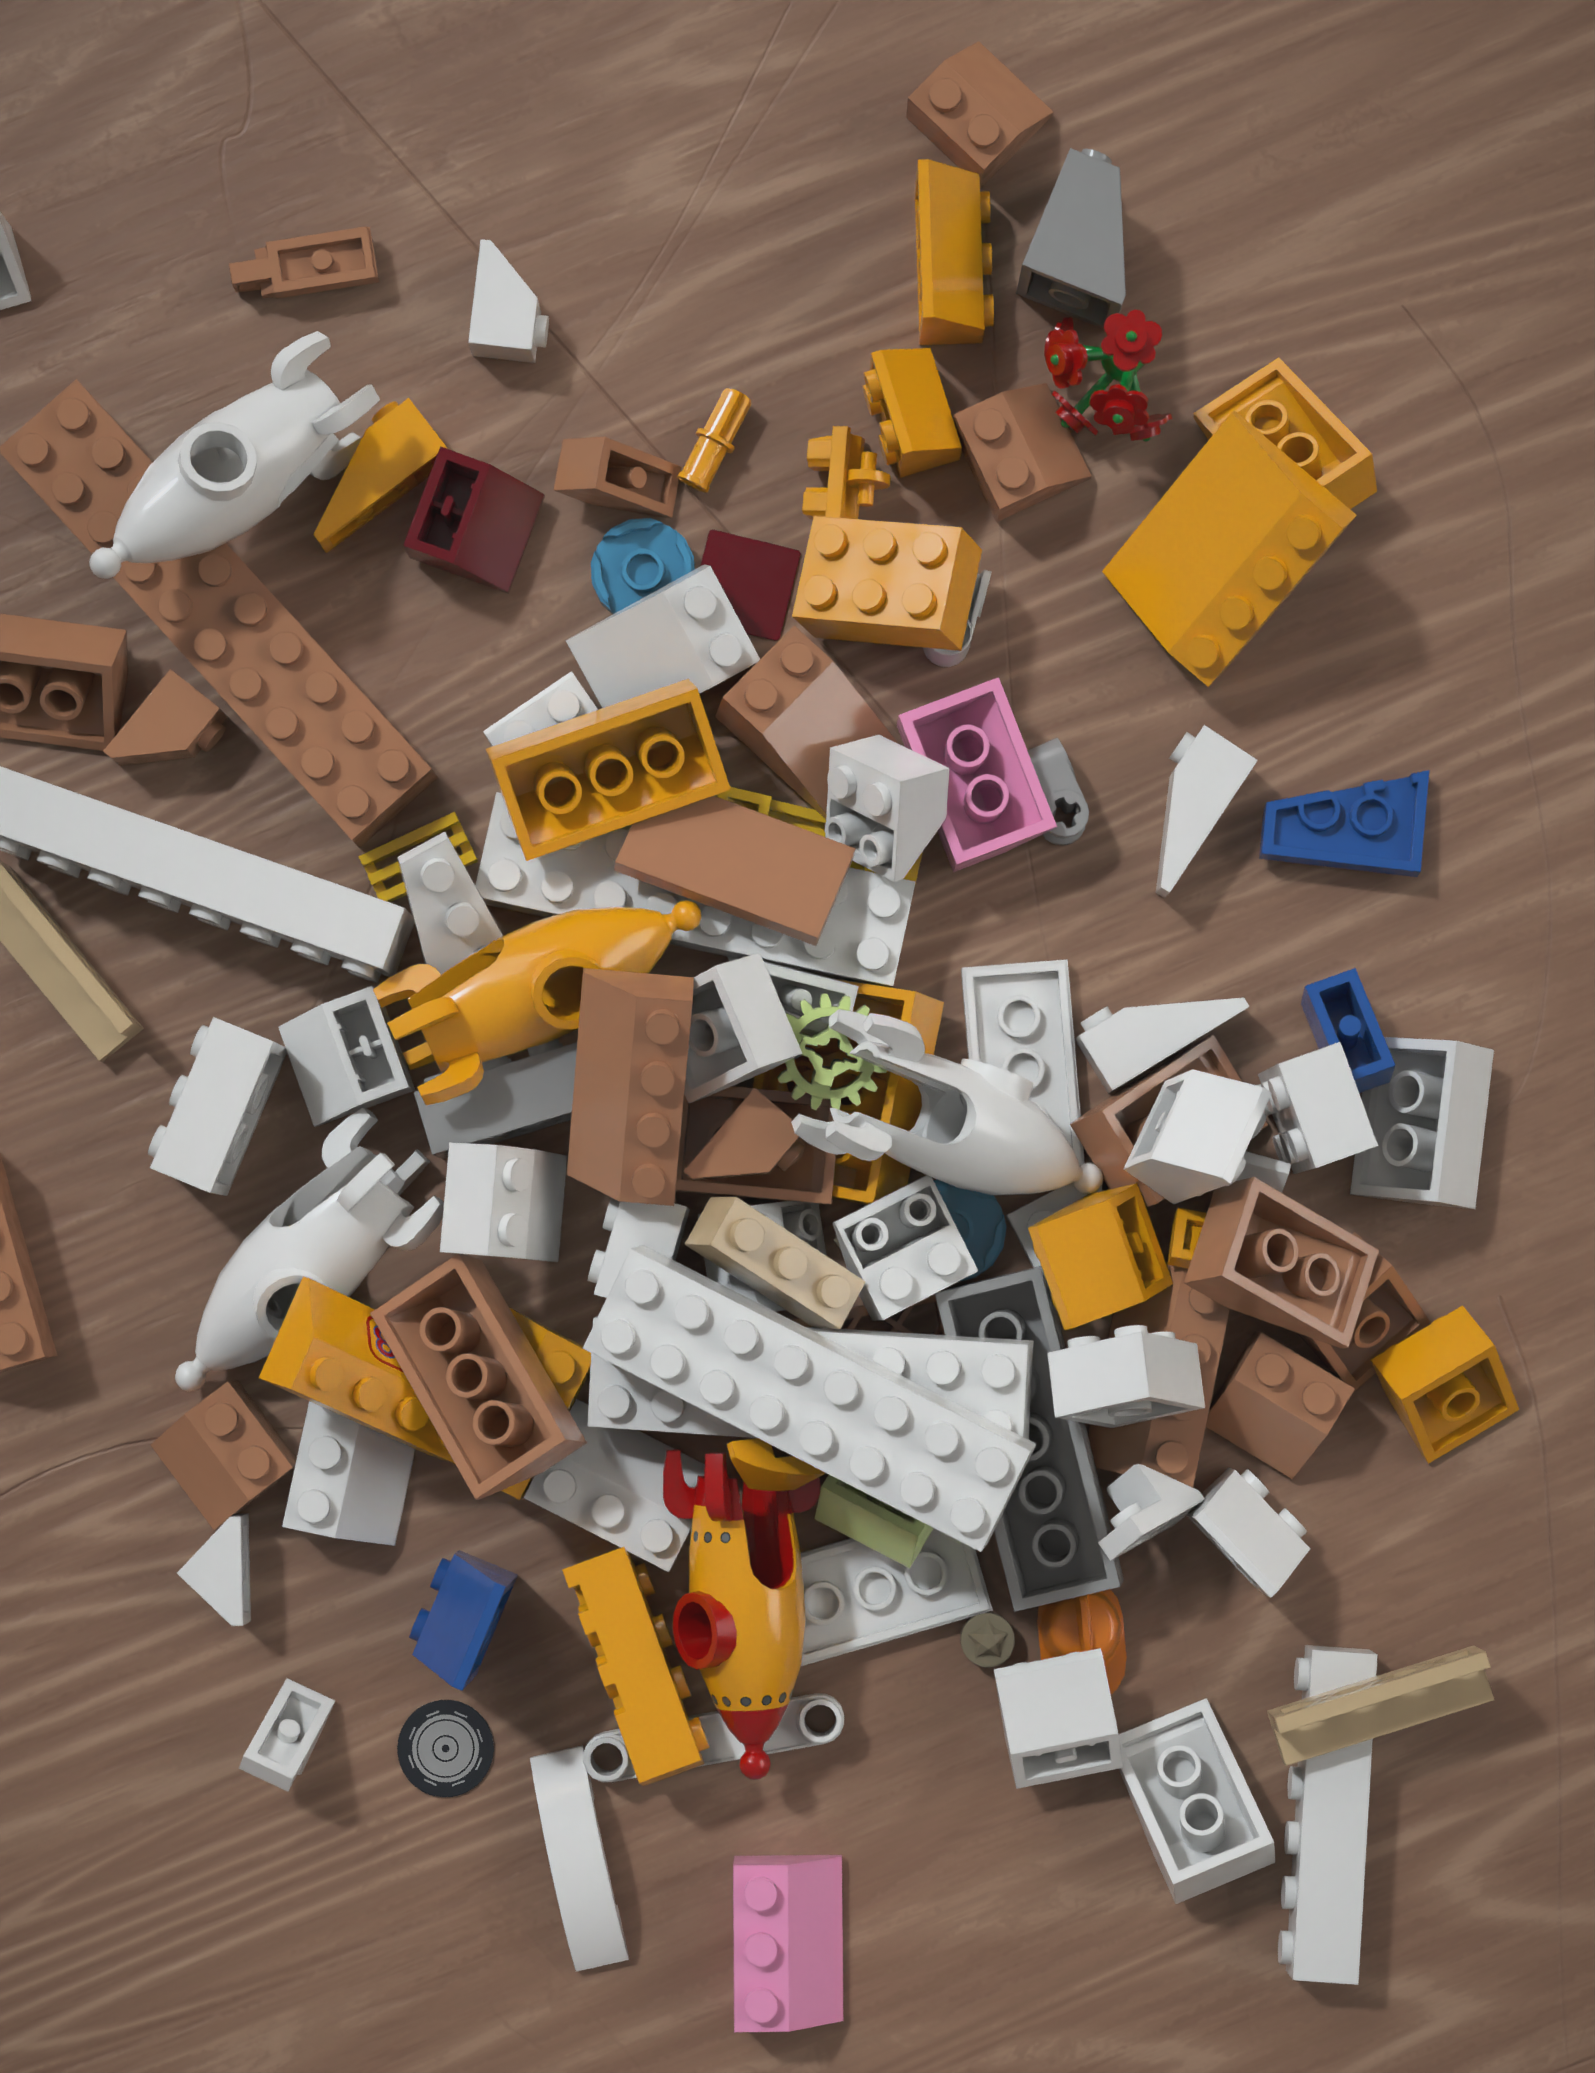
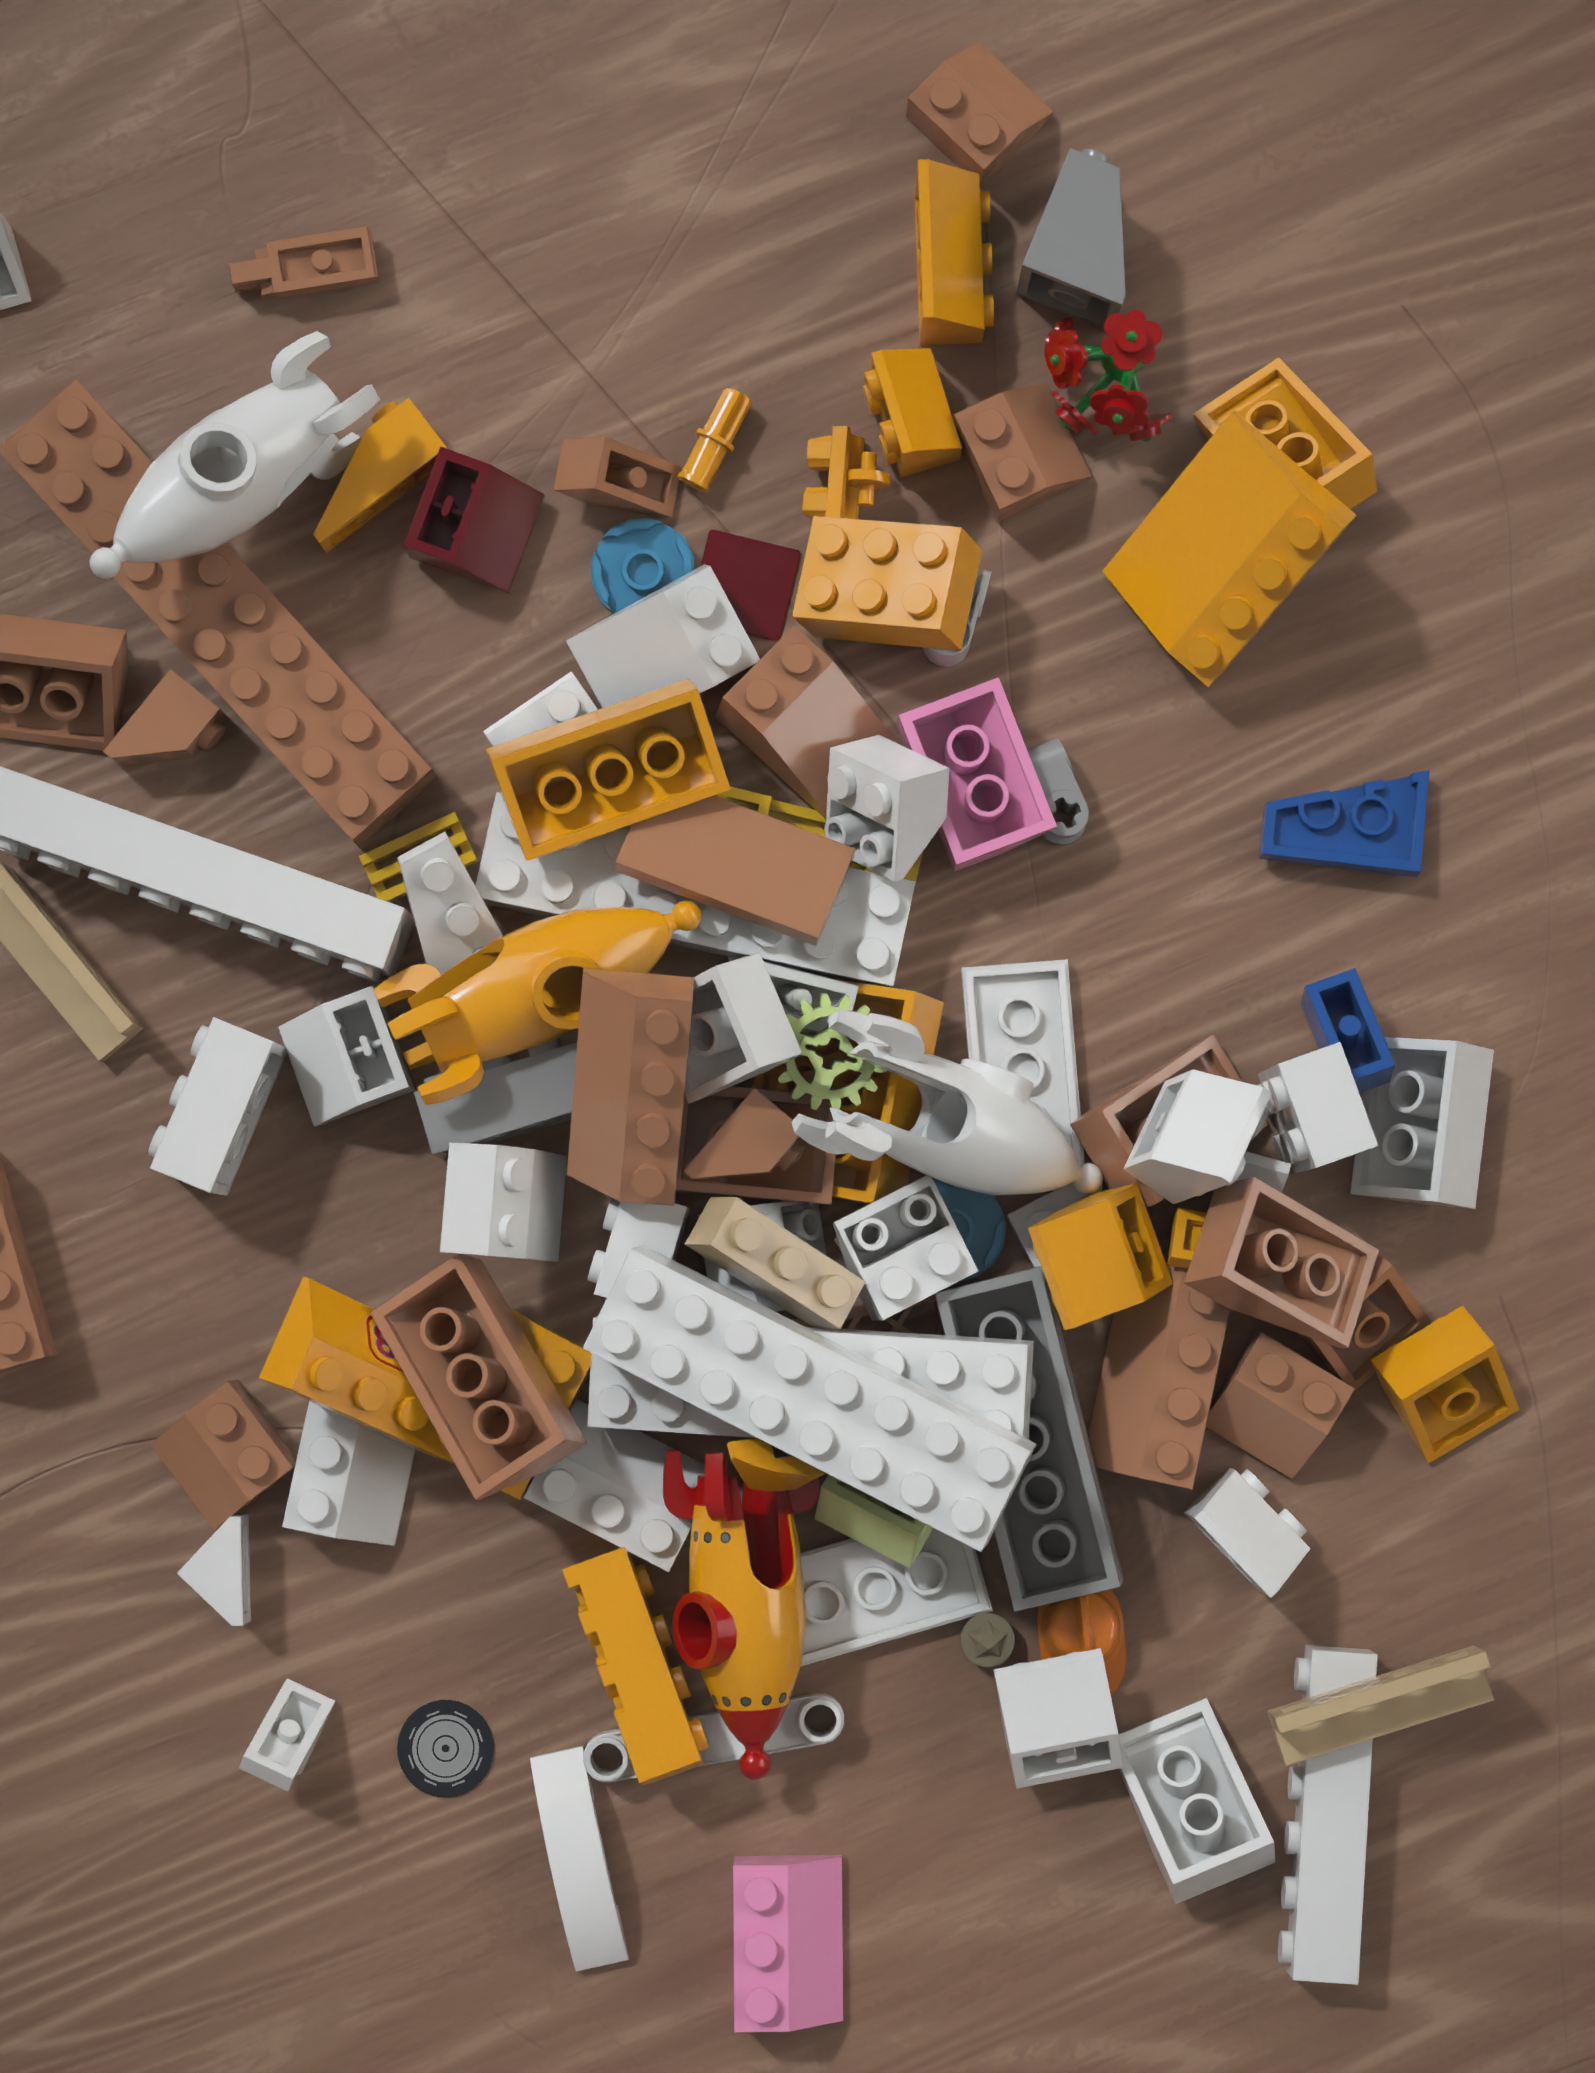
white piece [175,1108,444,1392] -> none
blue slope [409,1550,518,1691] -> none
white slope [468,239,549,363] -> none
white brick [1048,1325,1205,1428] -> none
white slope [1075,997,1249,1093] -> none
white slope [1098,1464,1205,1561] -> none
white slope [1156,725,1258,899] -> none

